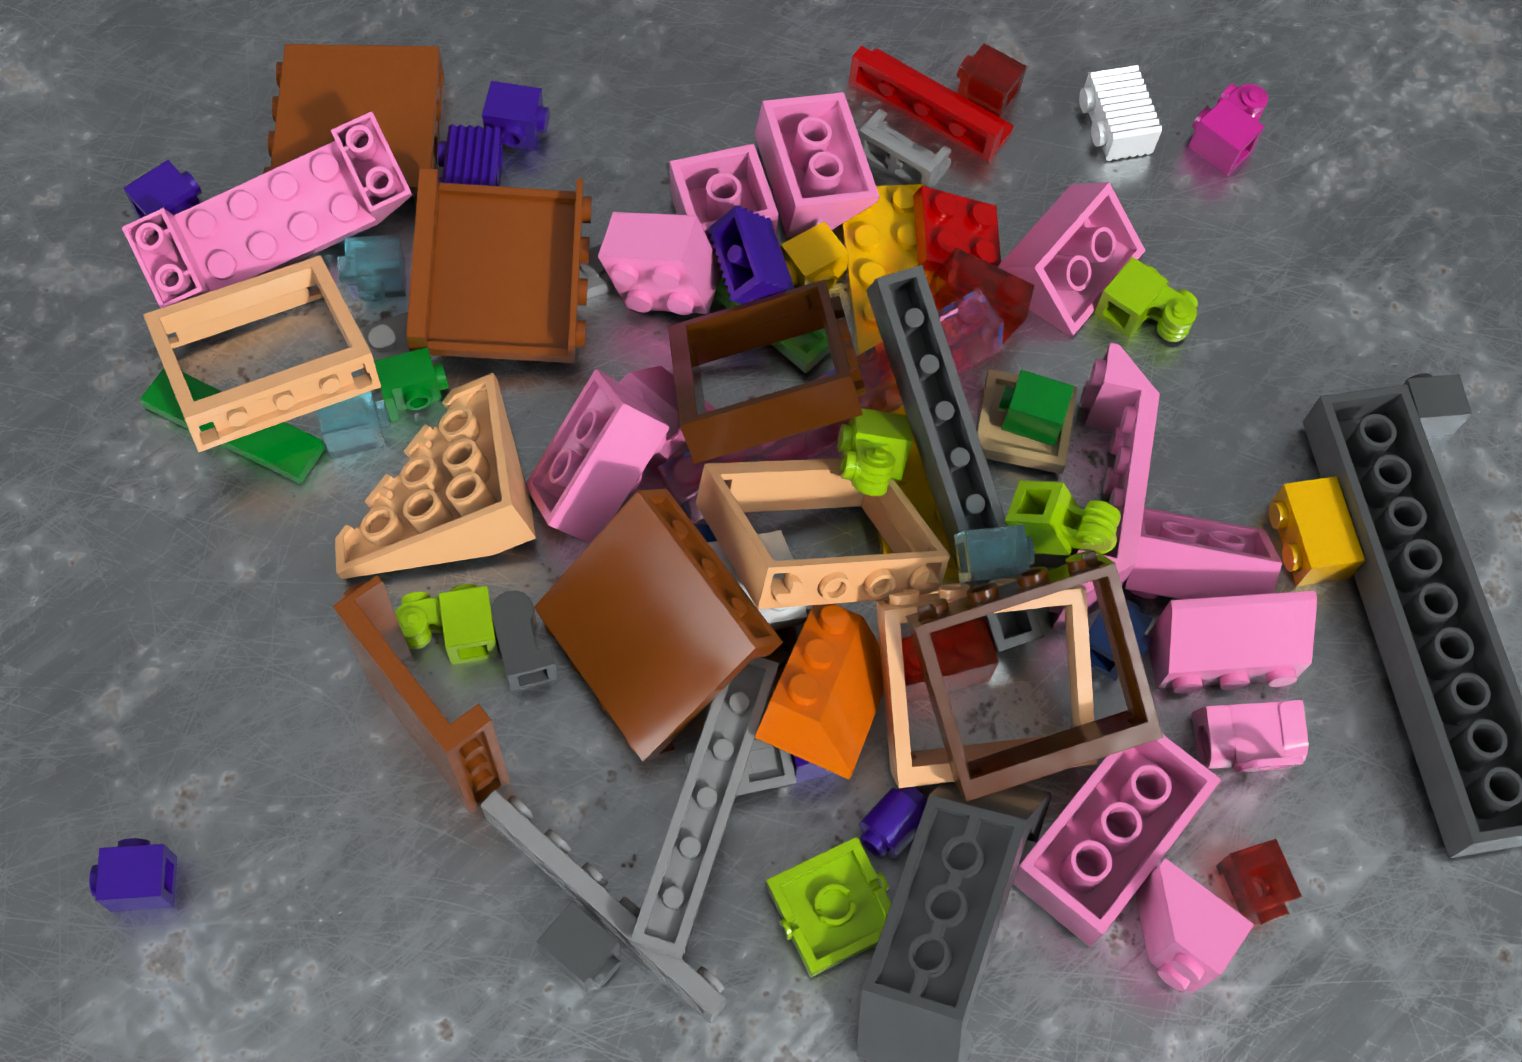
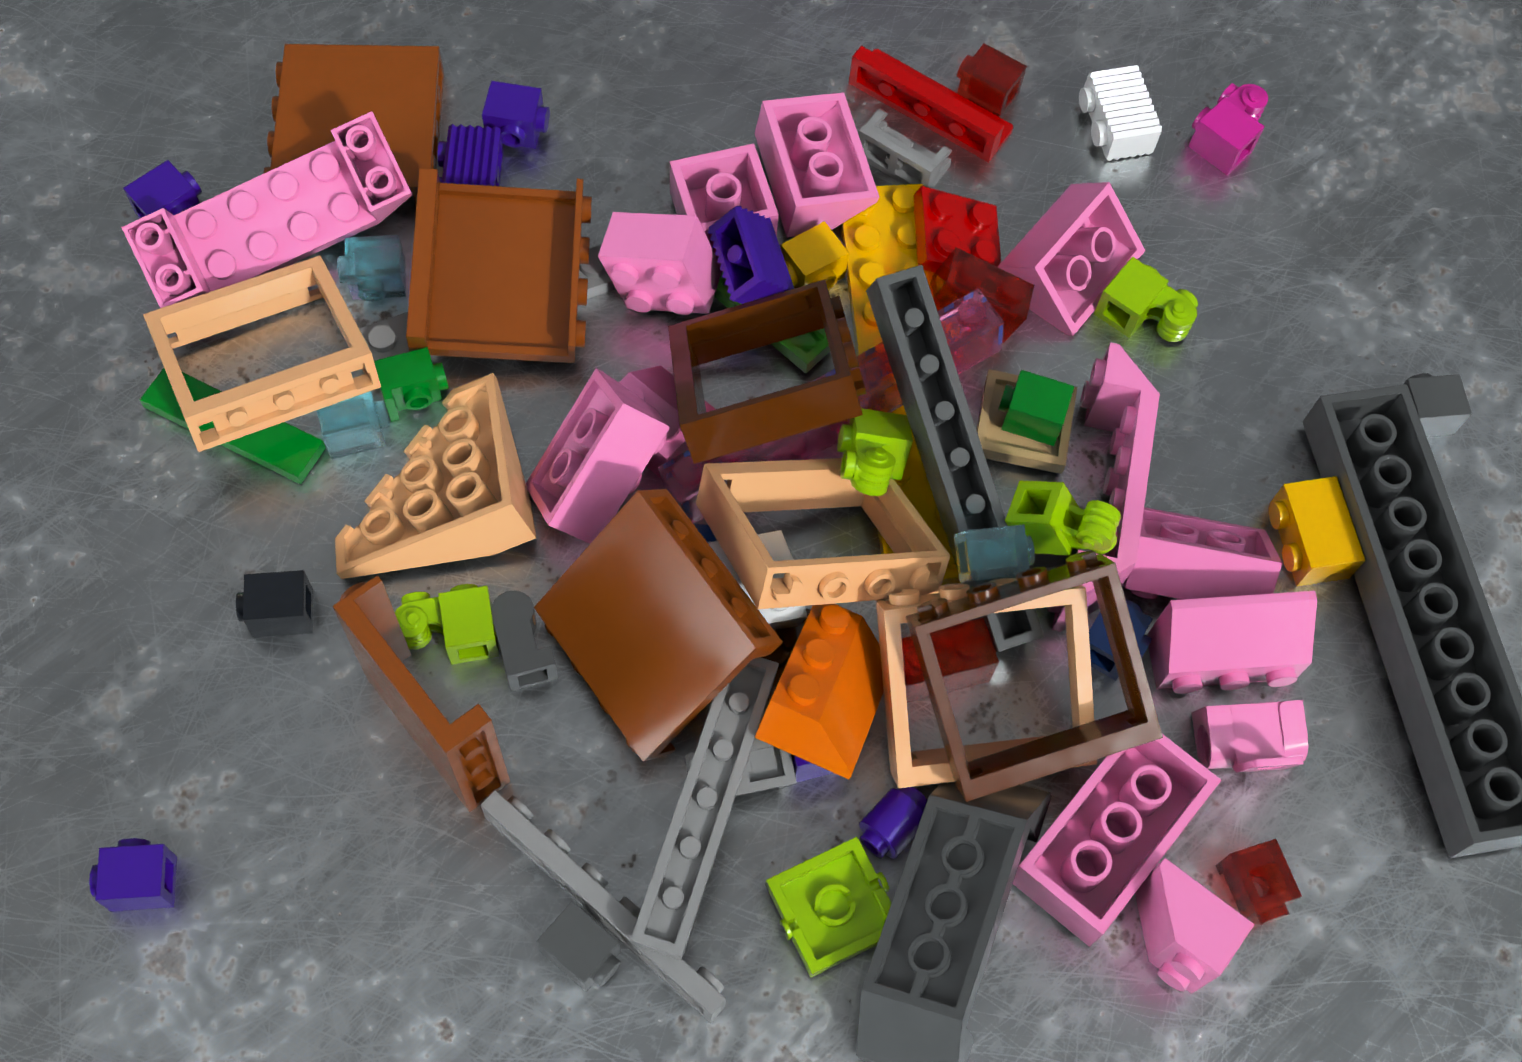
none -> black brick [236,570,313,638]

